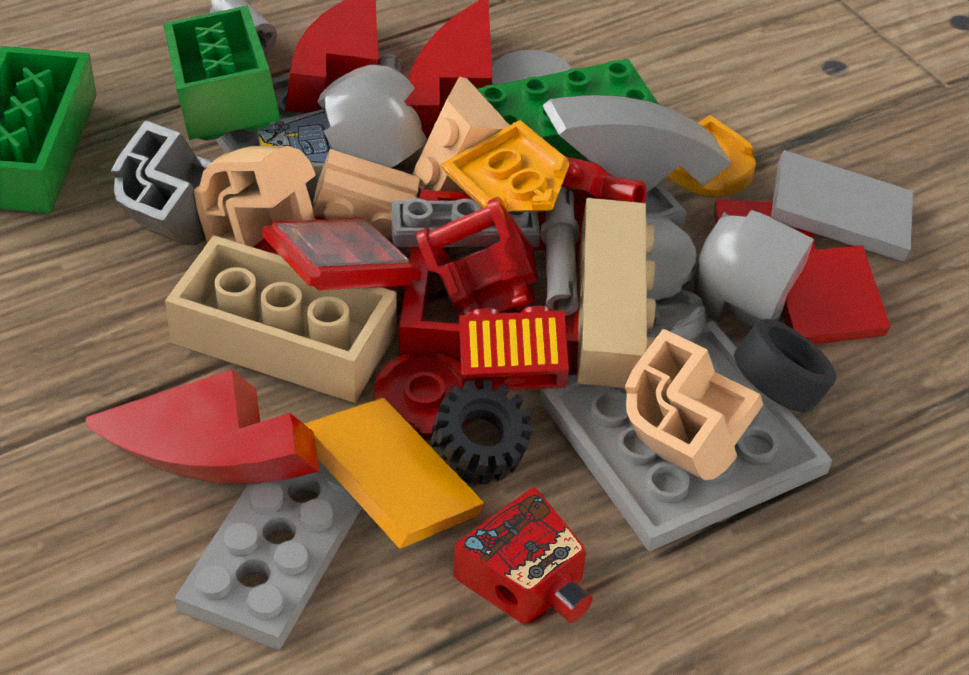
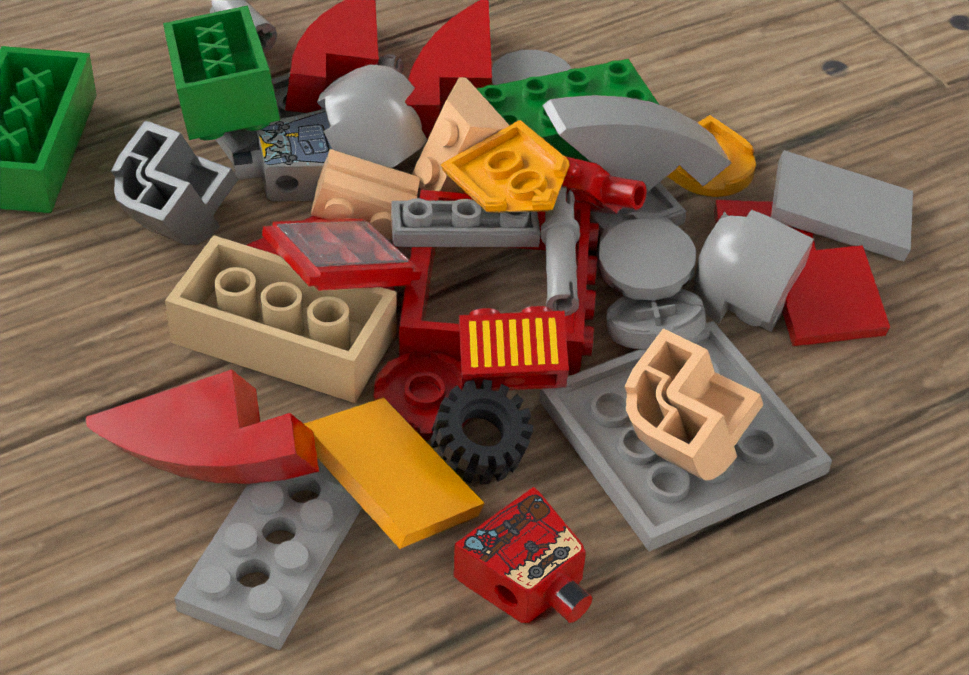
light nougat brick [194,146,316,247] -> none
red piece [416,196,539,315] -> none
tan brick [577,198,655,388] -> none
black tyre [734,319,837,413] -> none

